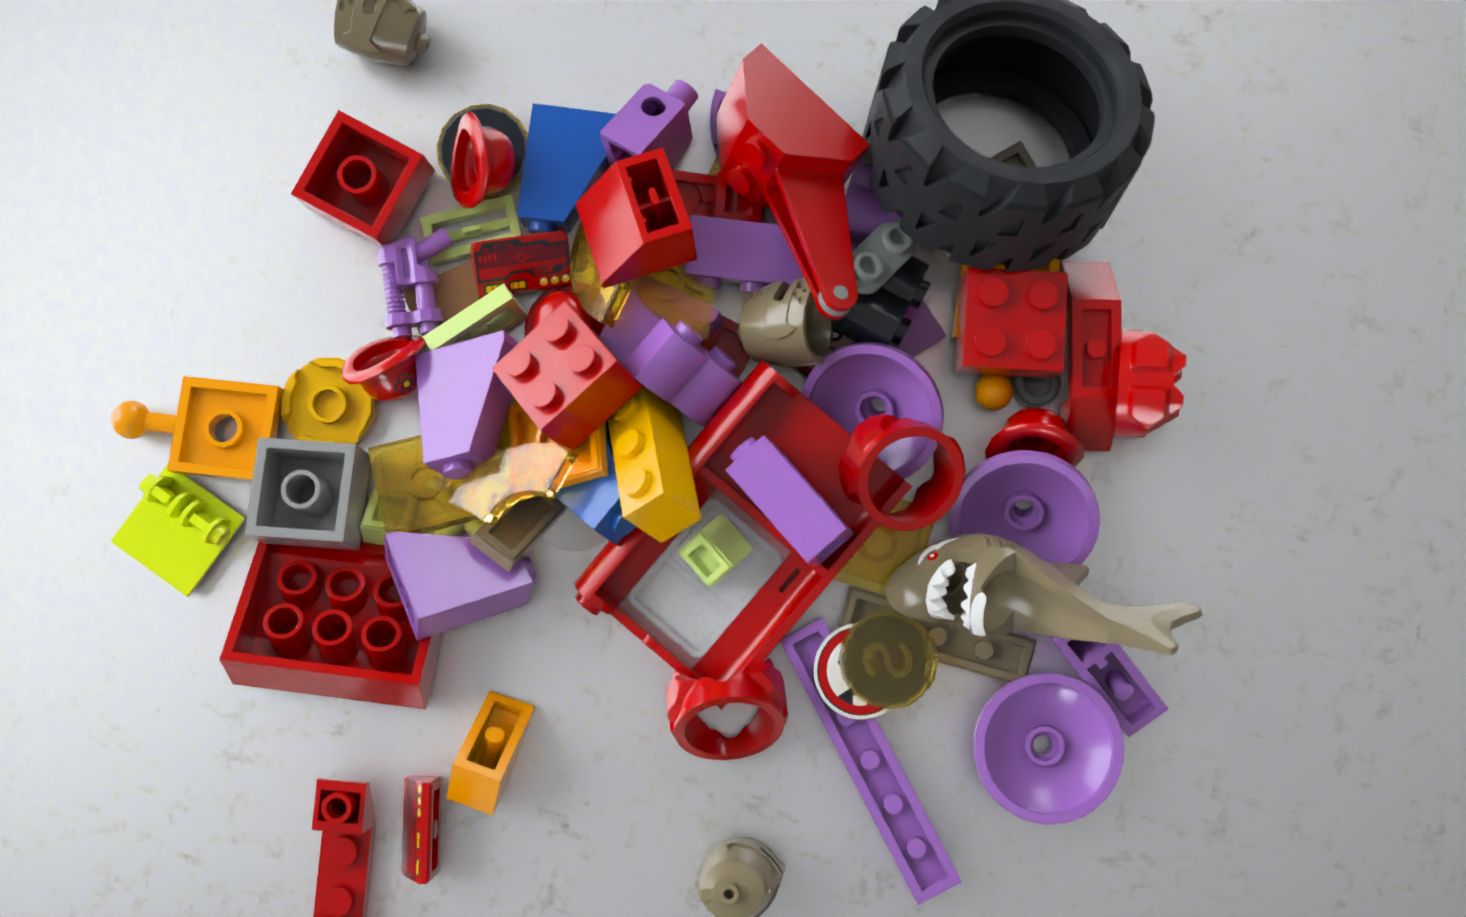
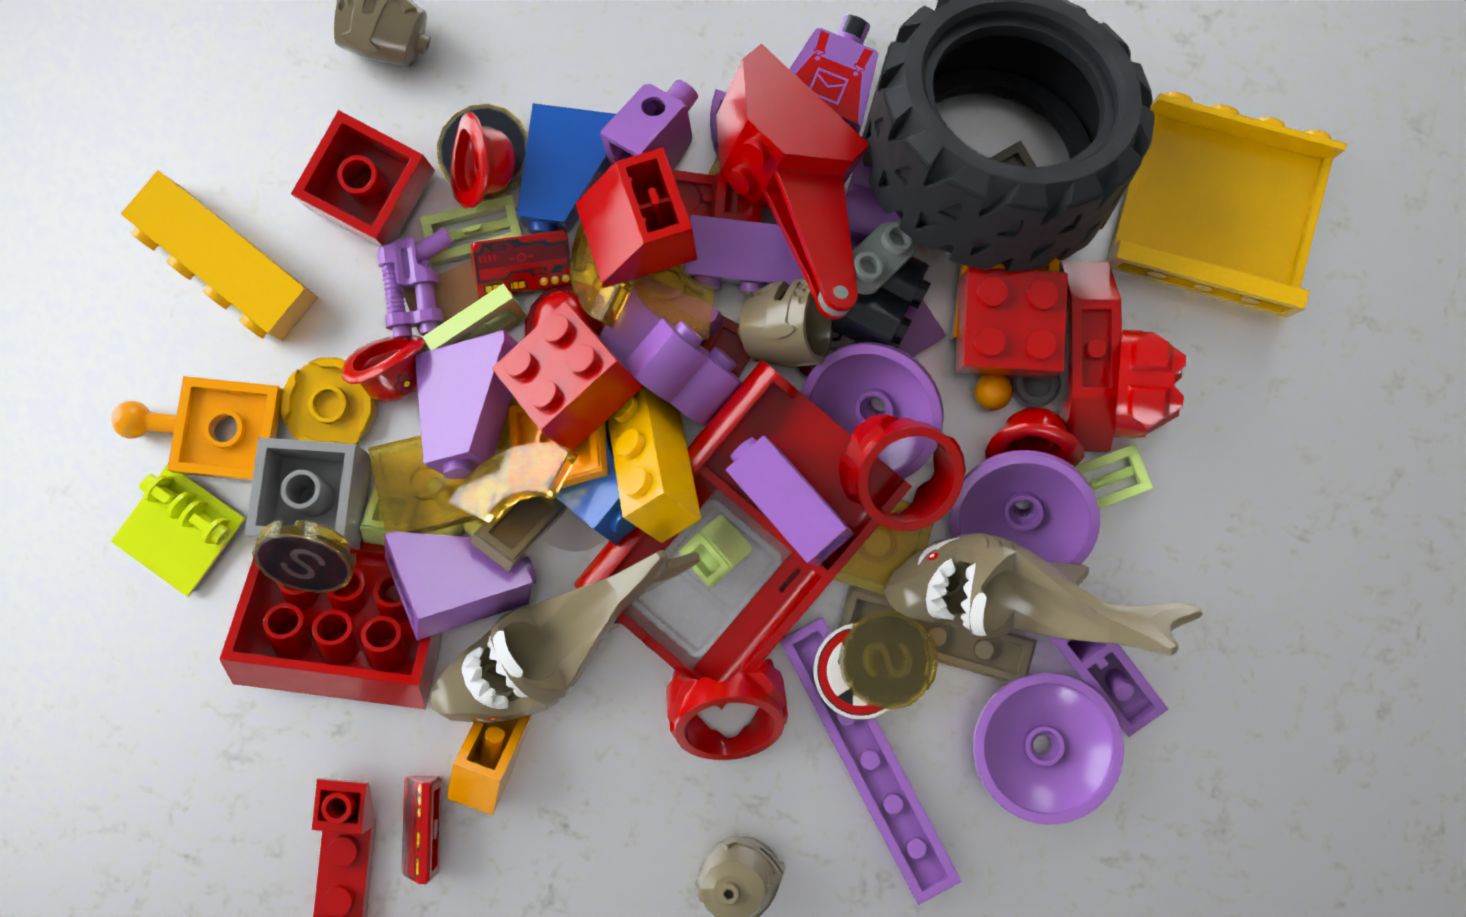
none -> yellow brick [121,170,319,341]
none -> tile [252,520,357,593]
none -> dark tan piece [430,550,700,723]
none -> torso [790,14,879,134]
none -> yellowish green tile [1075,444,1153,509]
none -> yellow panel [1106,92,1347,317]

